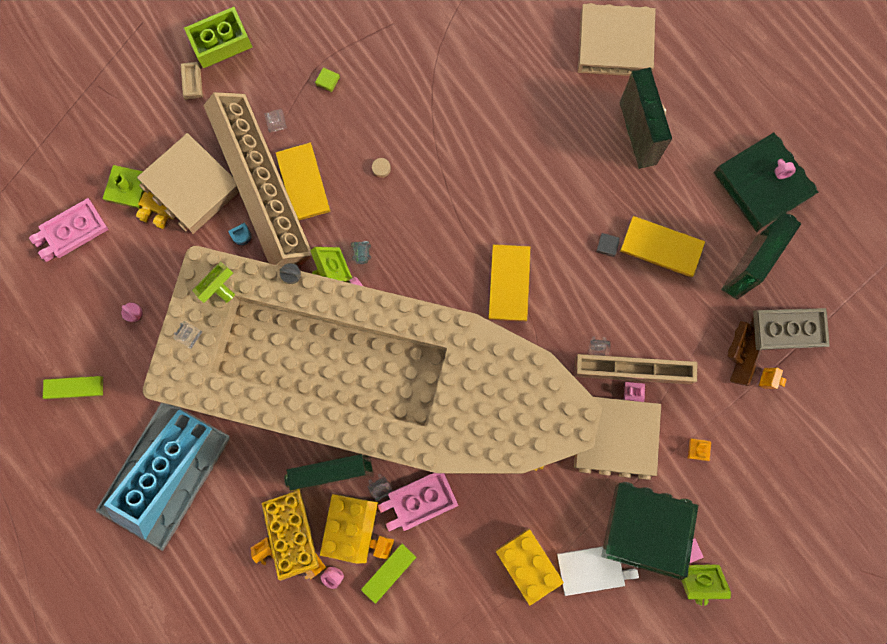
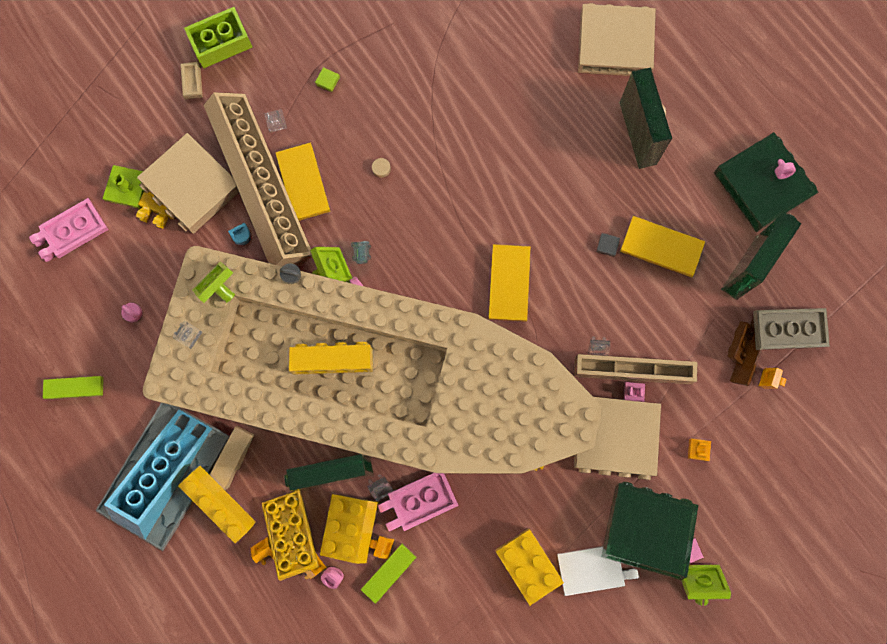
none -> yellow brick [178,466,256,543]
none -> tan slope [210,426,254,491]
none -> yellow brick [289,342,373,375]

